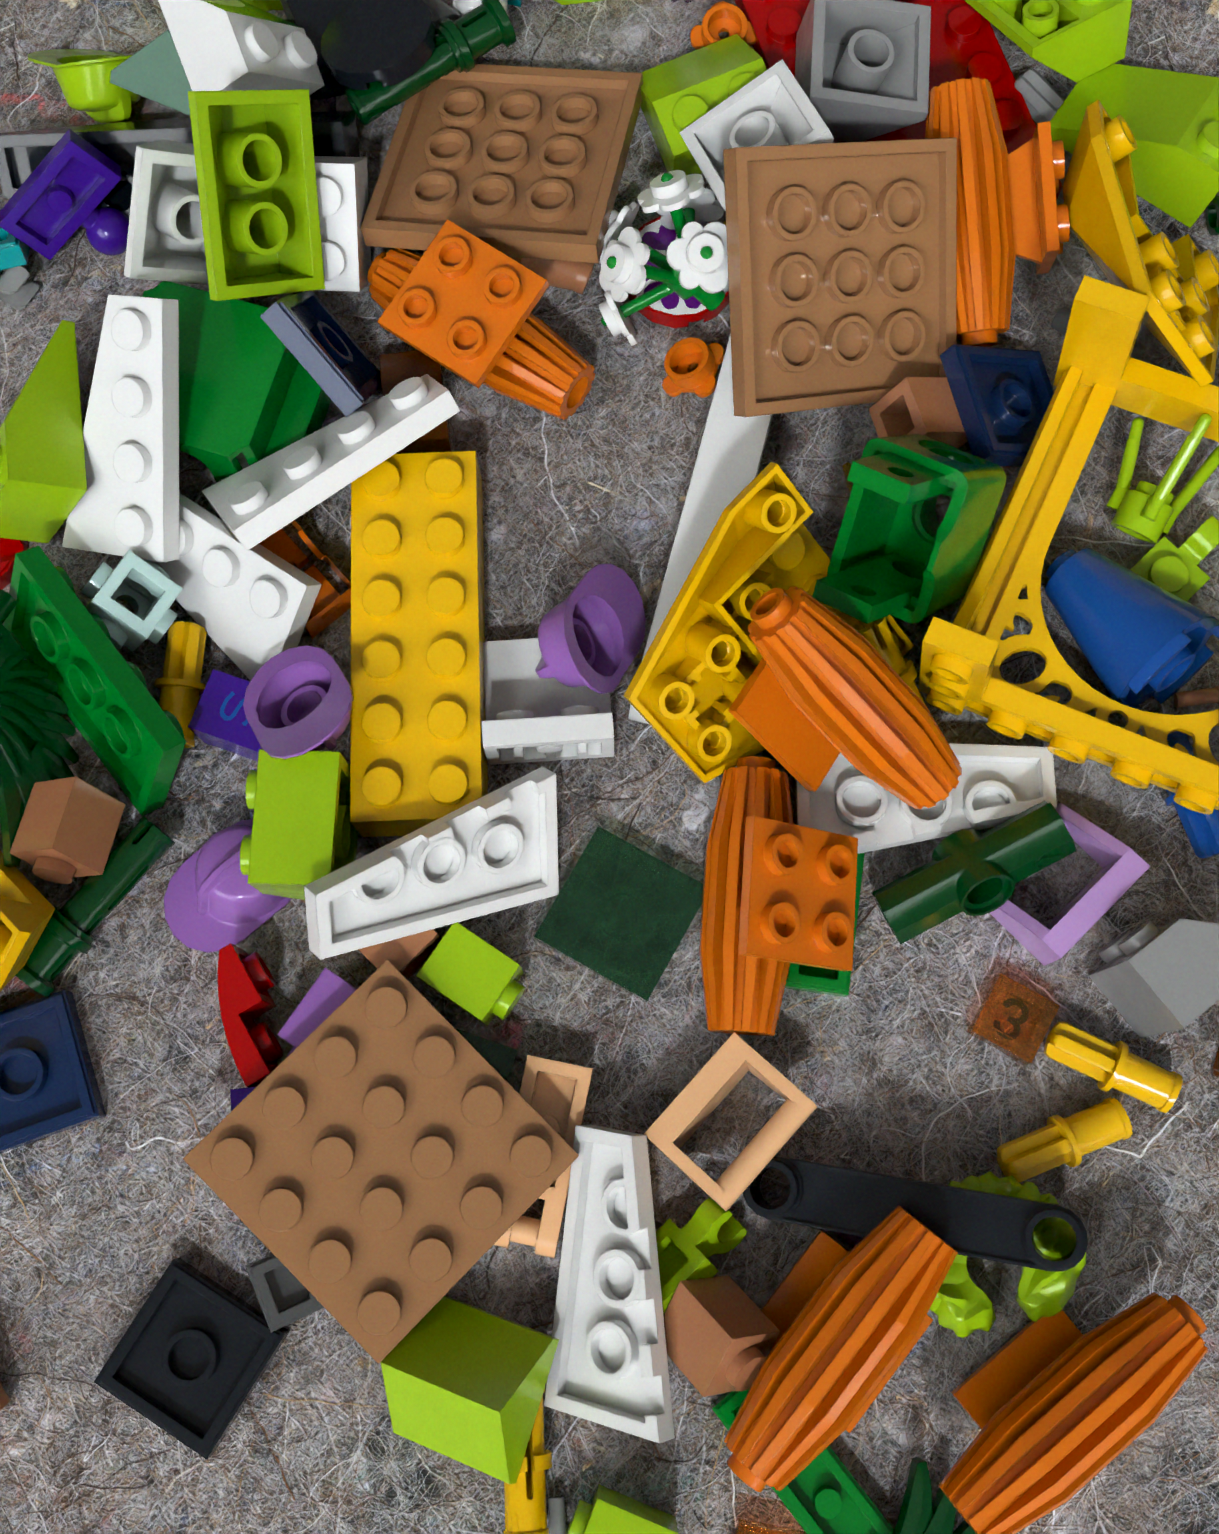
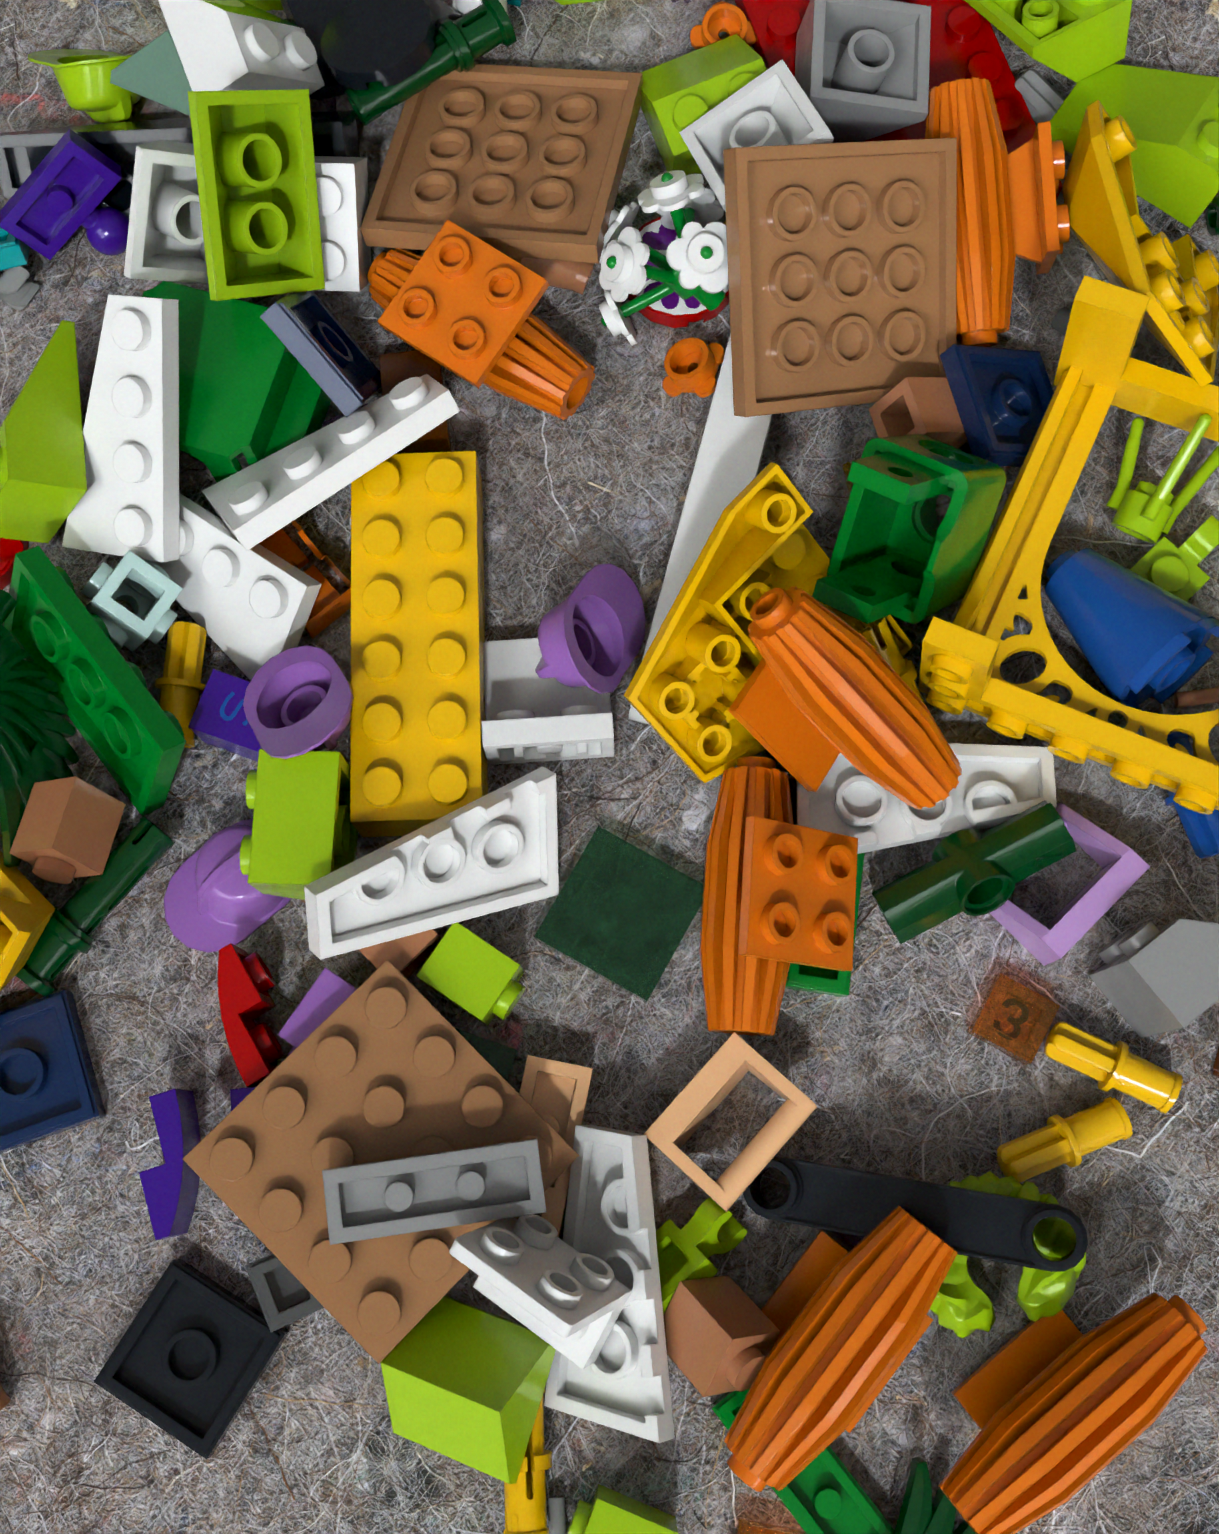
none -> dark purple slope [139,1088,201,1240]
none -> light grey plate [322,1138,546,1245]
none -> white bracket [449,1214,632,1370]

